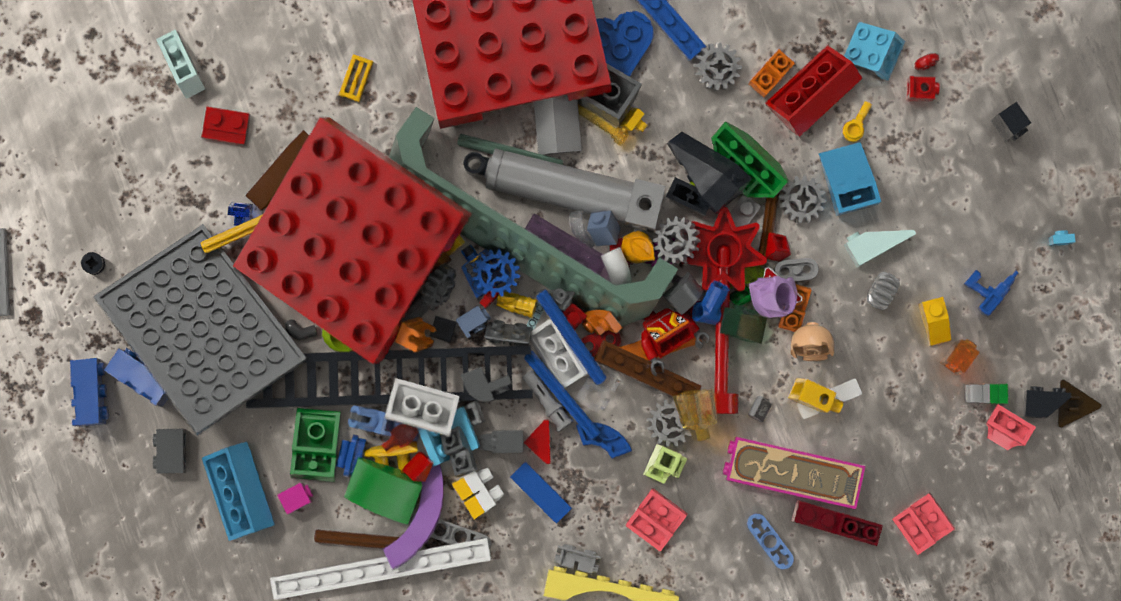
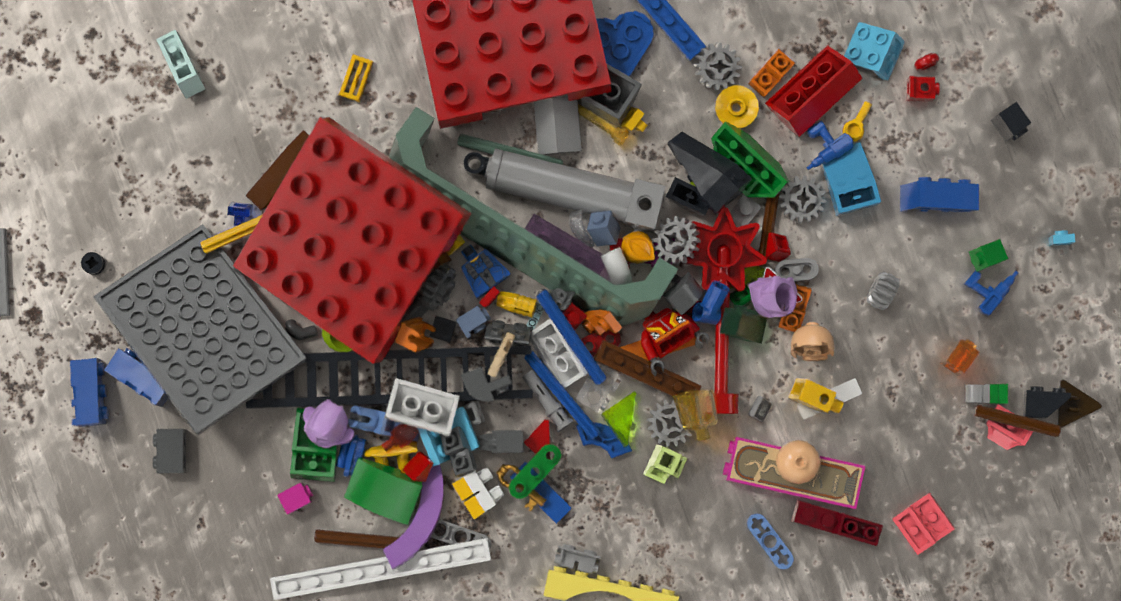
red plate [201,106,250,145] -> none
dark azure slope [202,442,275,541] -> none
blue gear [472,249,520,298] -> none
coral slope [625,488,688,552] -> none
light aqua slope [844,230,916,267] -> none
yellow slope [918,297,951,346] -> none
none -> lavender piece [303,400,355,448]
none -> tan tile [487,332,515,377]
none -> pearl gold piece [497,464,546,512]
none -> green plate [509,444,561,499]
none -> clear neon green tile [601,391,636,448]
none -> yellow dish [715,85,759,129]
none -> light nougat cylinder [776,440,821,484]
none -> blue piece [806,121,853,170]
none -> blue wedge [900,177,979,212]
none -> green brick [969,239,1008,272]
none -> reddish brown axle [974,405,1061,437]

